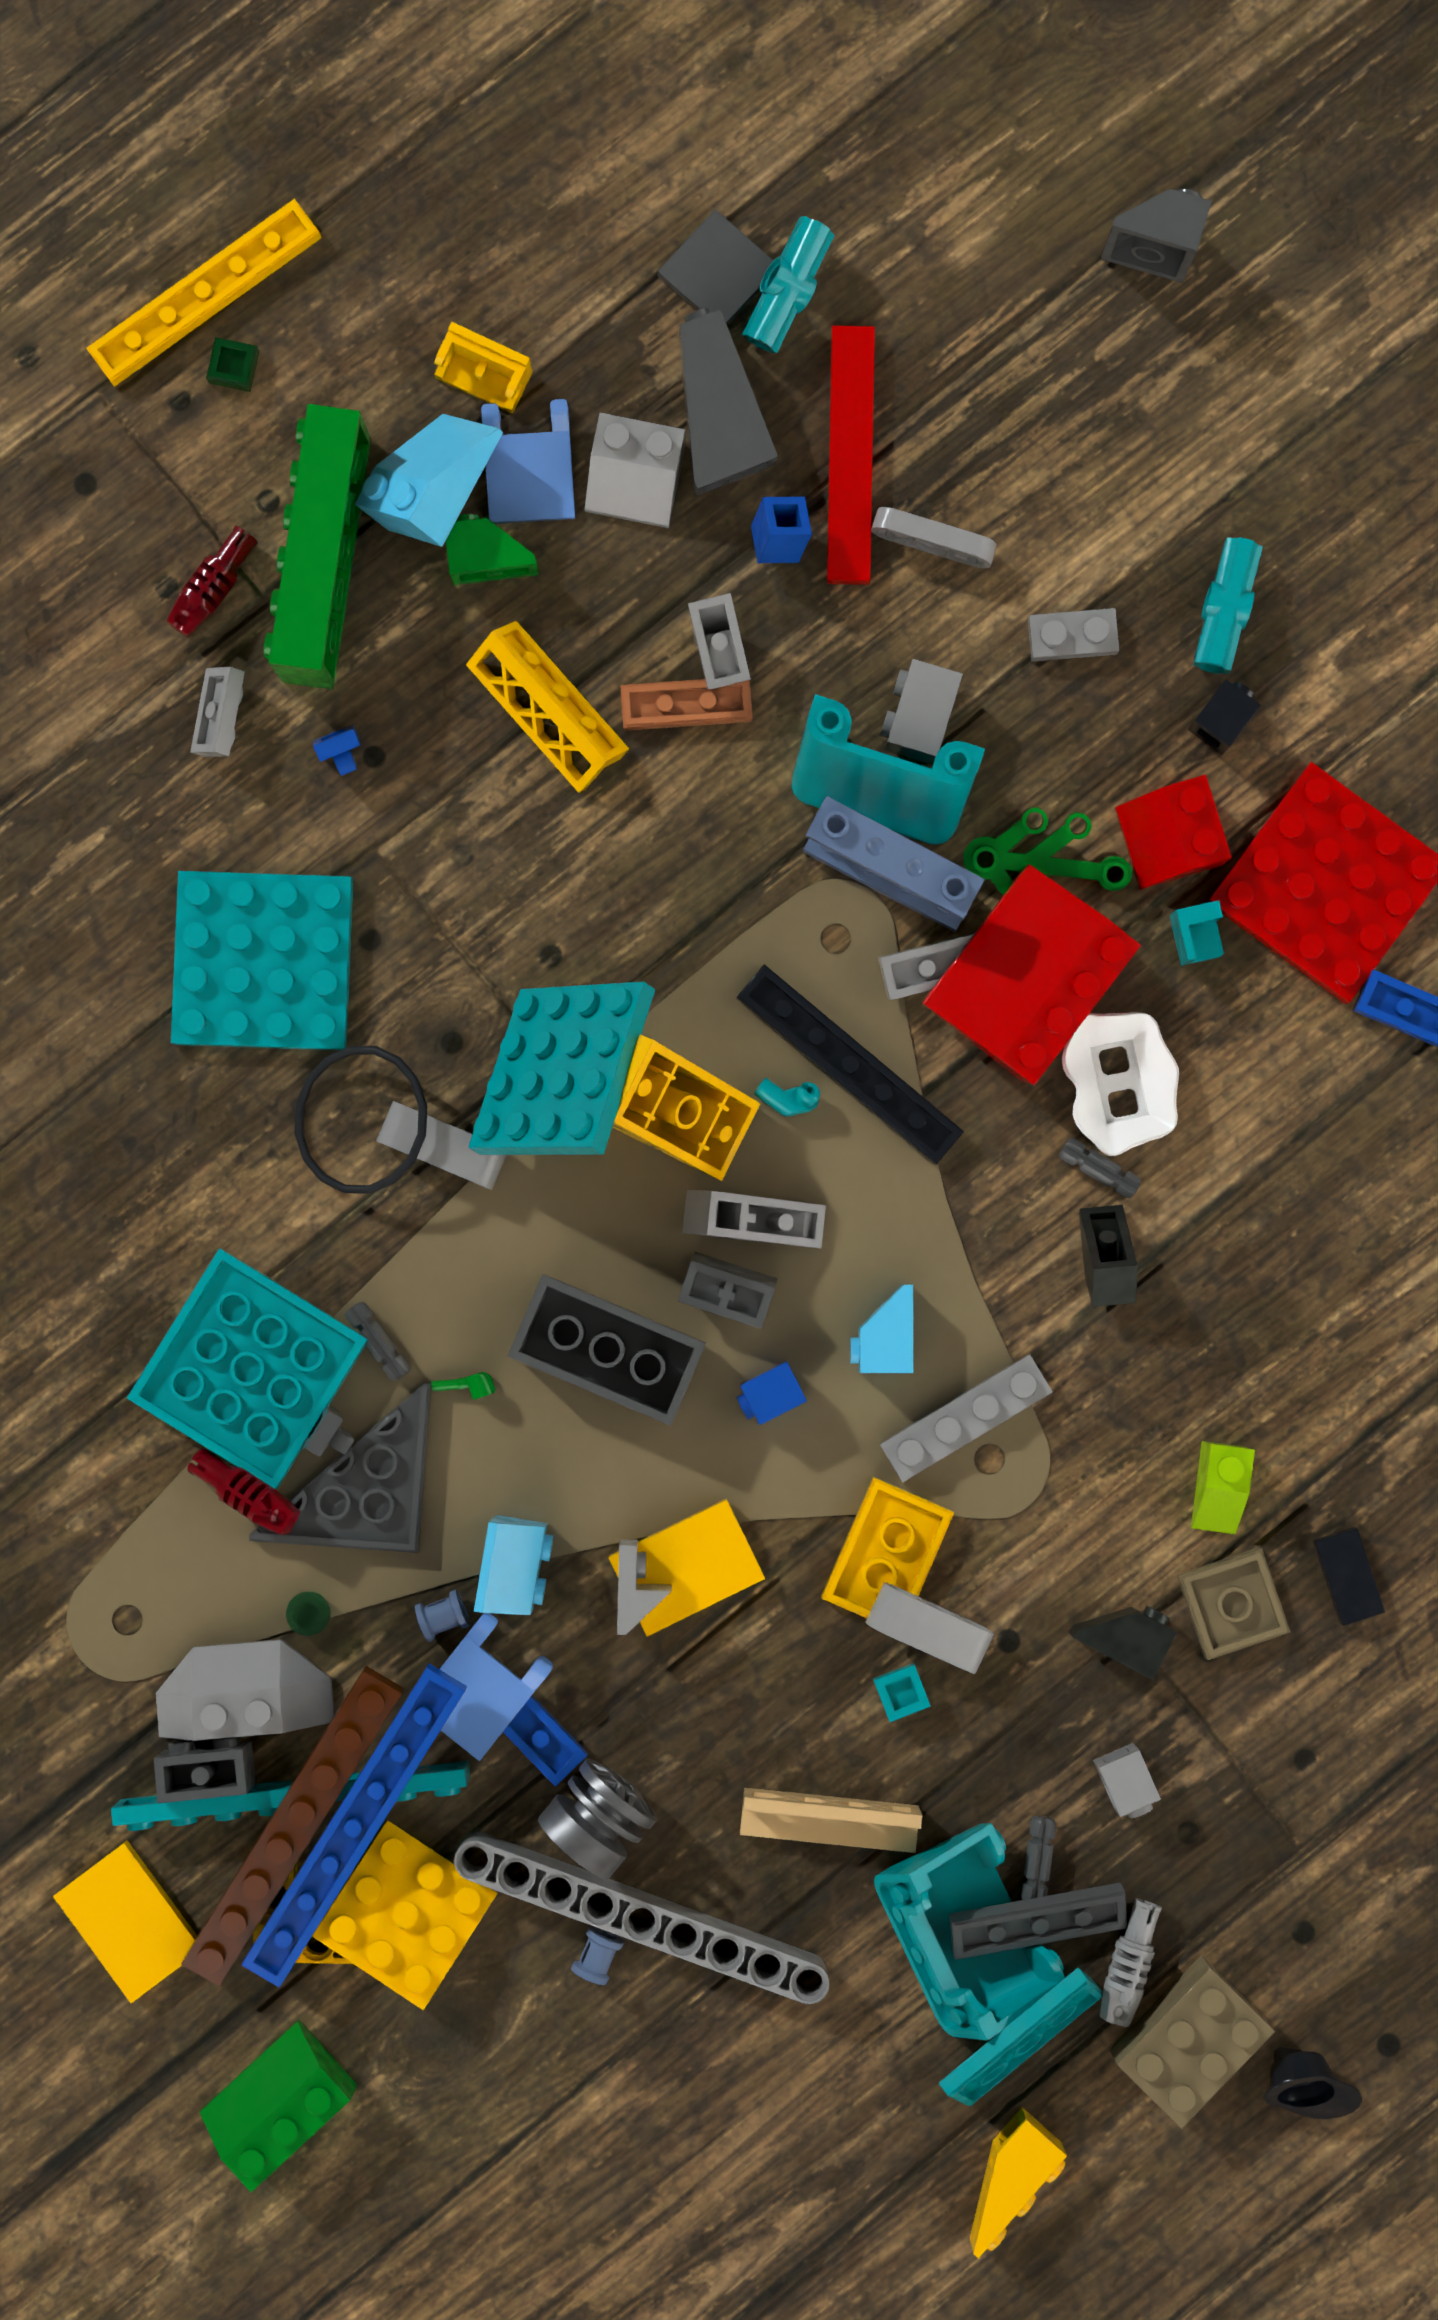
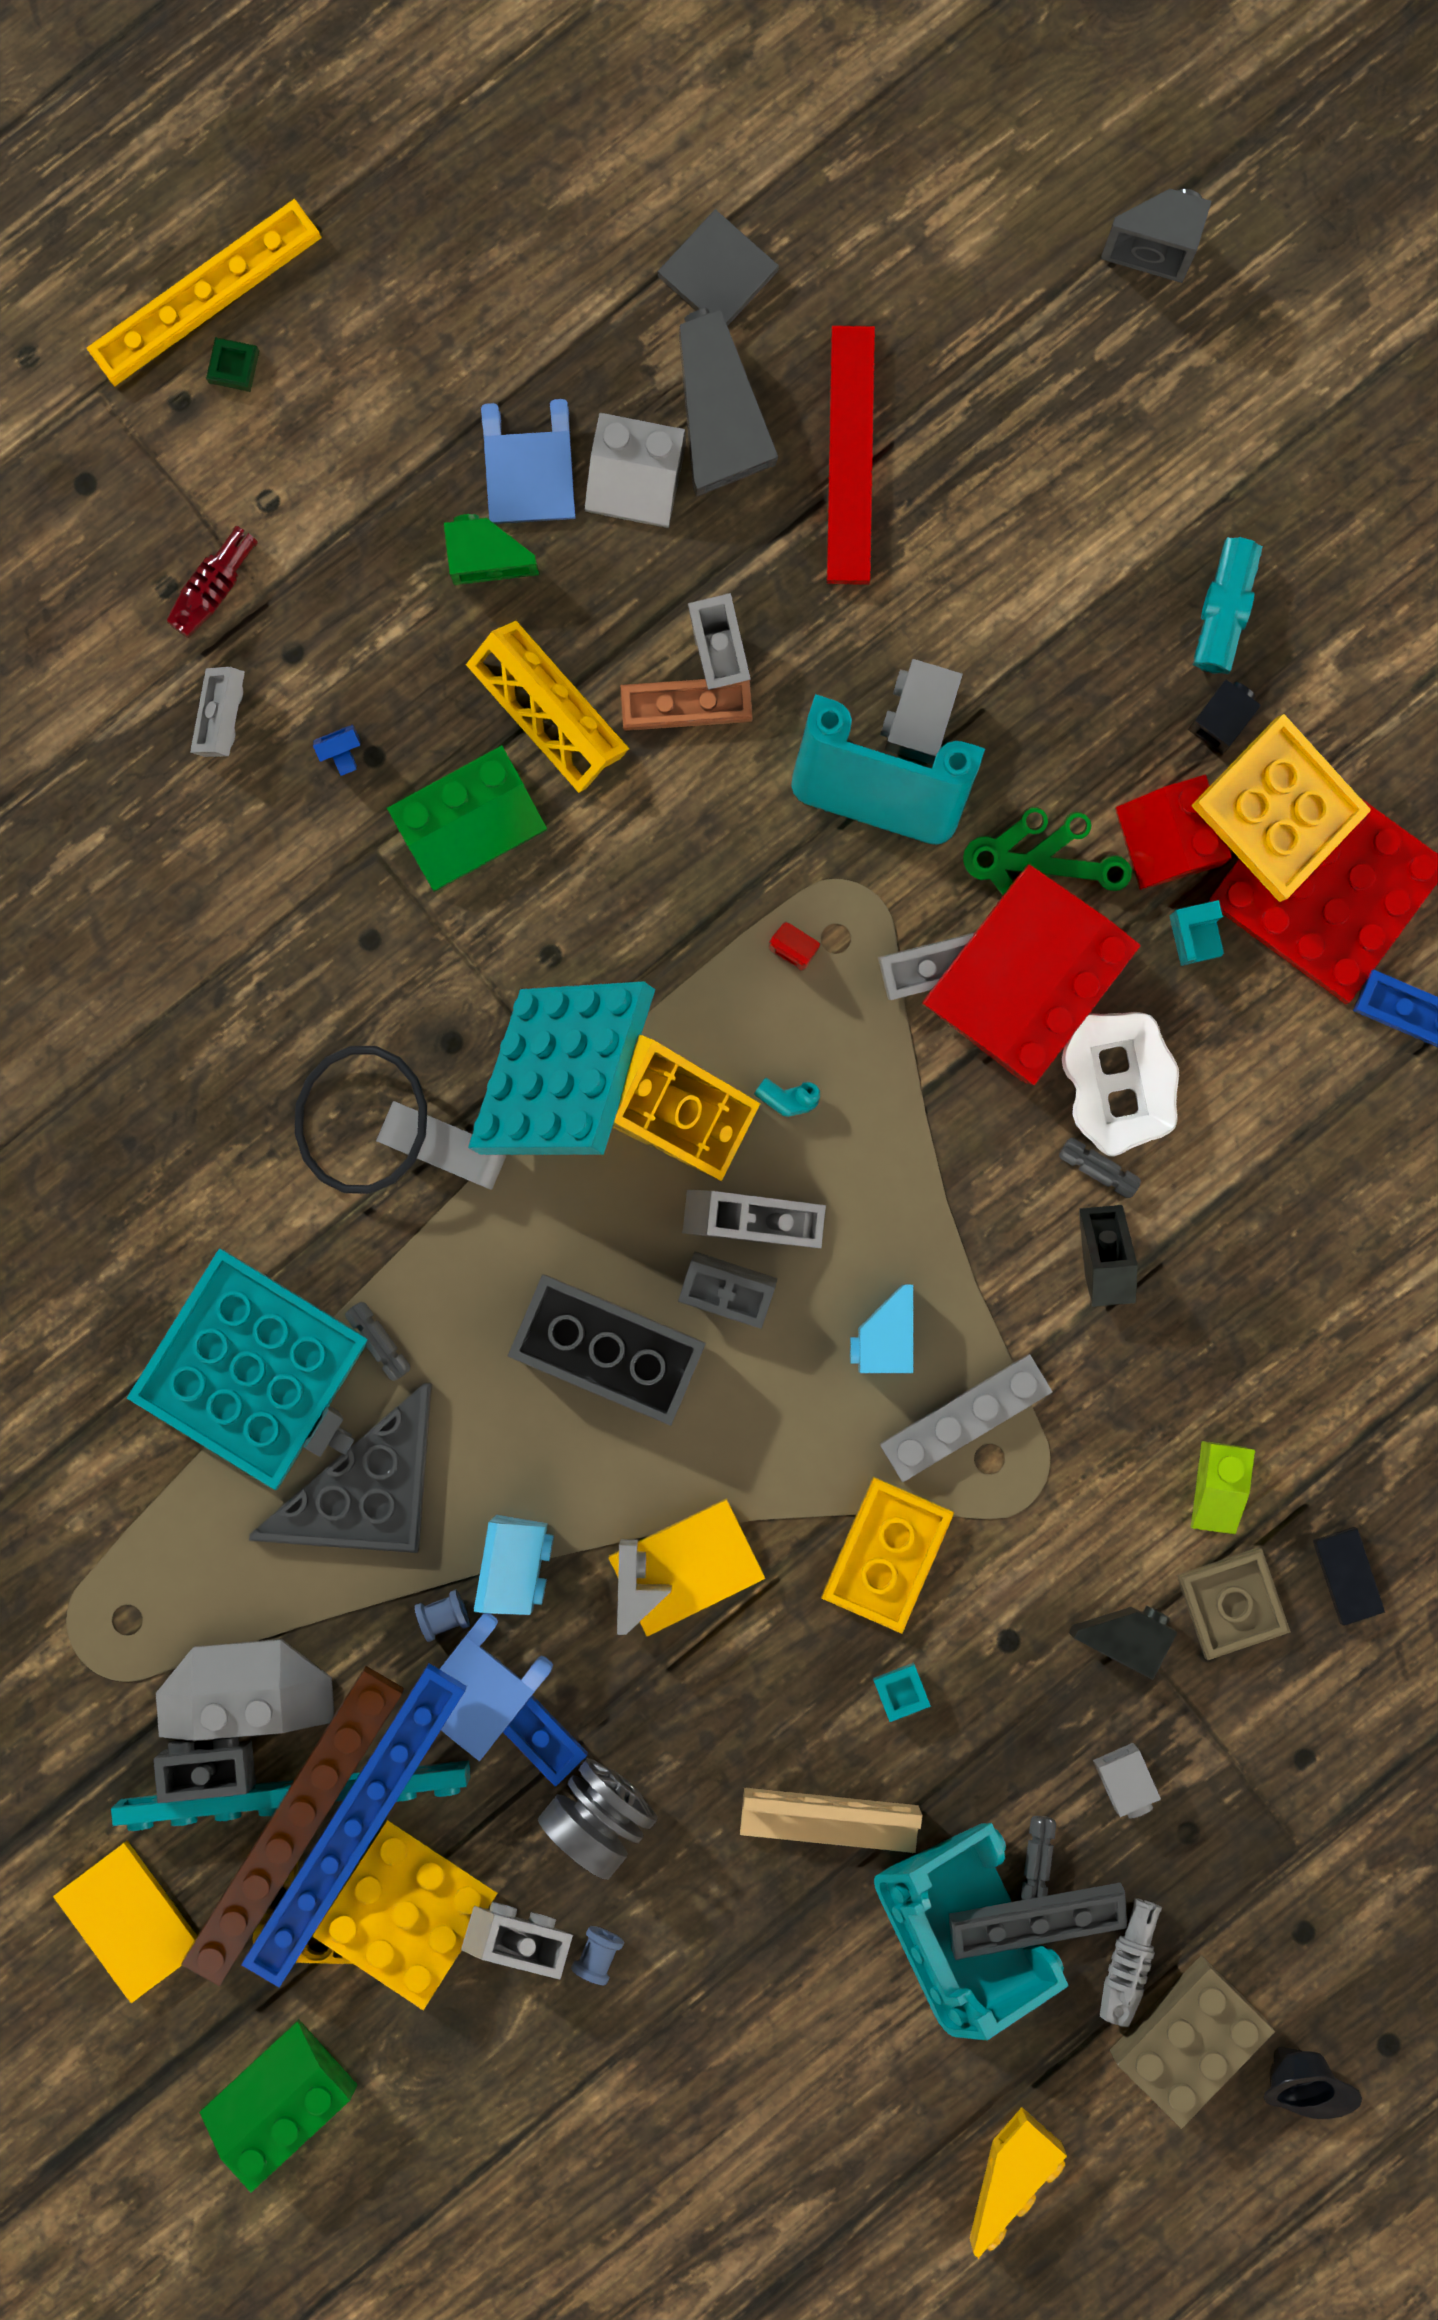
teal plate [171,871,354,1051] -> none
dark red hinge [187,1448,300,1535] -> none
green brick [264,404,371,690] -> none
clear green plate [286,1591,331,1636] -> none
medium azure slope [355,414,503,547] -> none
green hand [431,1372,495,1400] -> none
yellow hinge [434,321,533,414] -> none
light grey beam [454,1832,829,2004] -> none
black tile [736,964,964,1165] -> none
blue brick [736,1361,807,1425] -> none
teal piece [742,216,835,354] -> none
blue brick [751,497,812,563] -> none
sand blue fence [803,796,985,933] -> none
light grey beam [865,1582,995,1674] -> none
light grey beam [871,507,997,568] -> none
teal tile [939,1967,1103,2106] -> none
light grey plate [1028,608,1119,662] -> none
none -> green slope [387,745,547,892]
none -> light grey brick [461,1902,573,1980]
none -> red slope [769,922,820,970]
none -> yellow plate [1191,714,1371,902]

